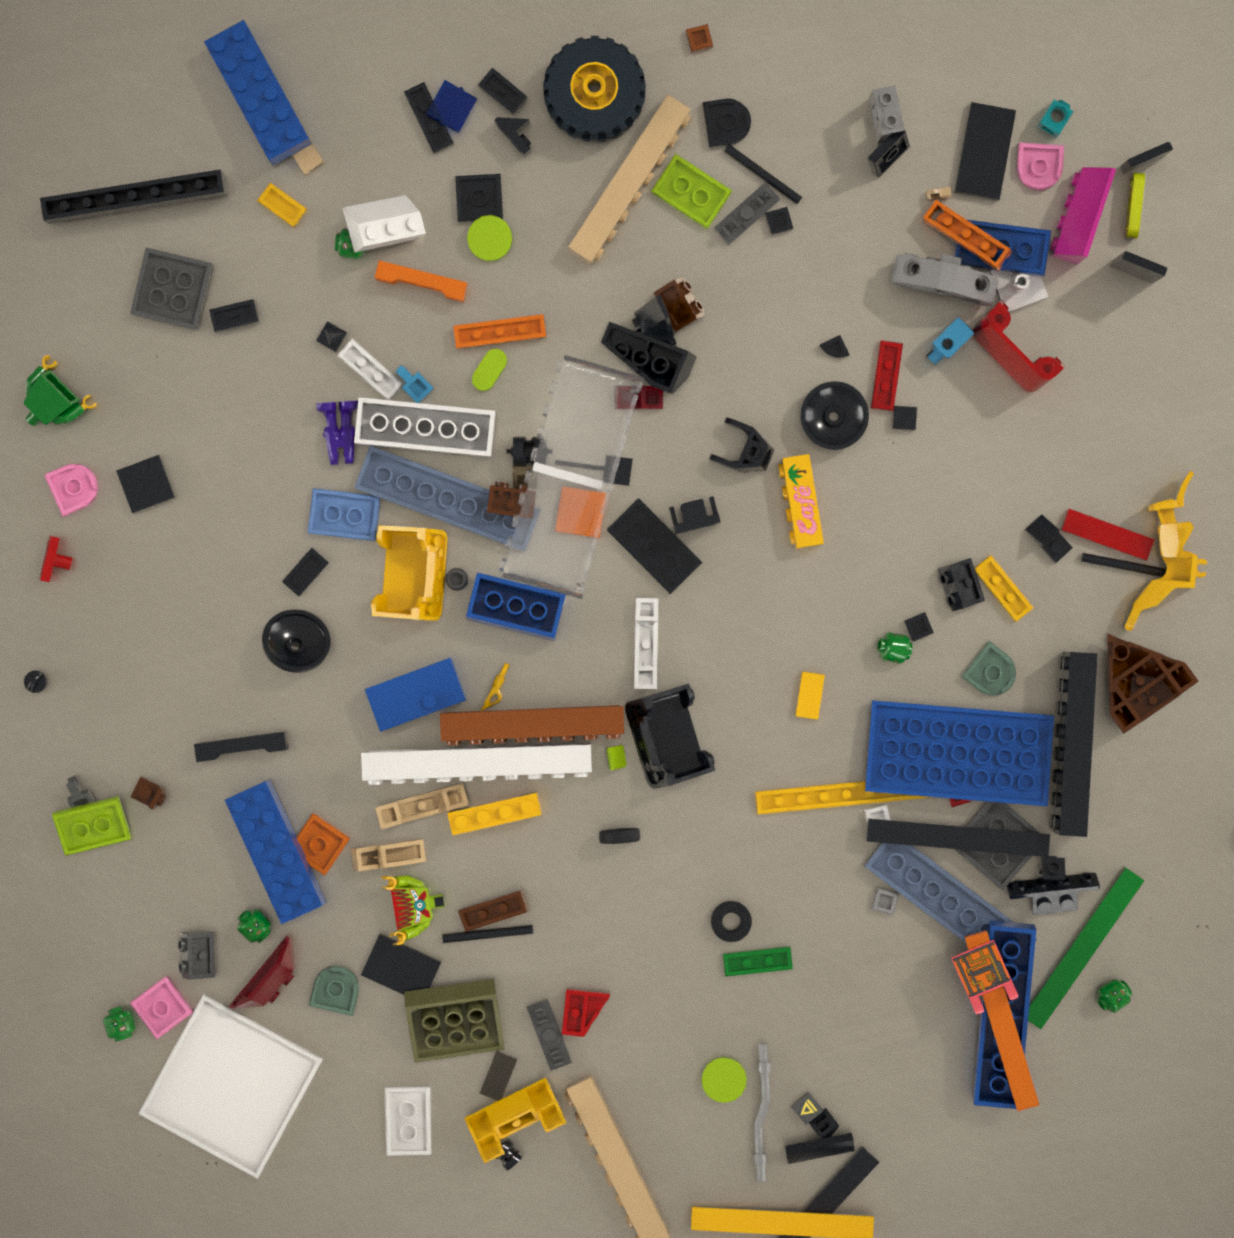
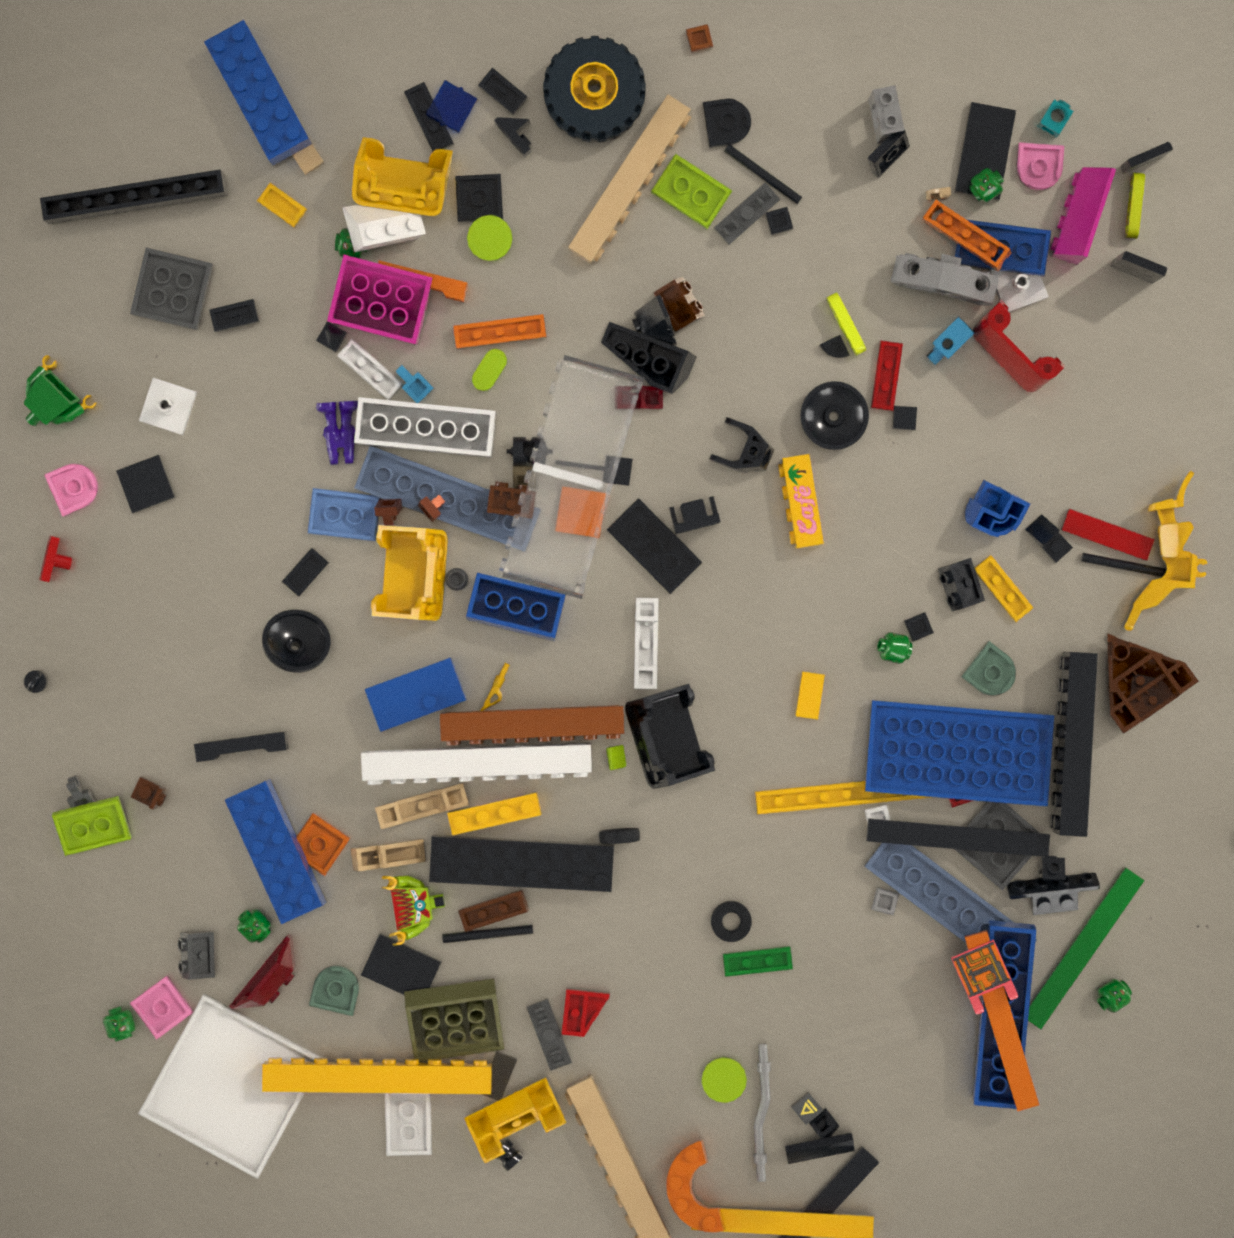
none -> white tile [139,378,197,435]
none -> yellow brick [262,1057,492,1094]
none -> dark pink slope [327,255,433,345]
none -> yellow windscreen [352,137,453,216]
none -> copper tile [374,499,402,526]
none -> copper tile [418,495,445,523]
none -> black brick [429,835,614,892]
none -> orange brick [666,1140,726,1232]
none -> neon yellow beam [826,292,867,356]
none -> blue brick [965,480,1030,537]
none -> green head [969,168,1004,202]

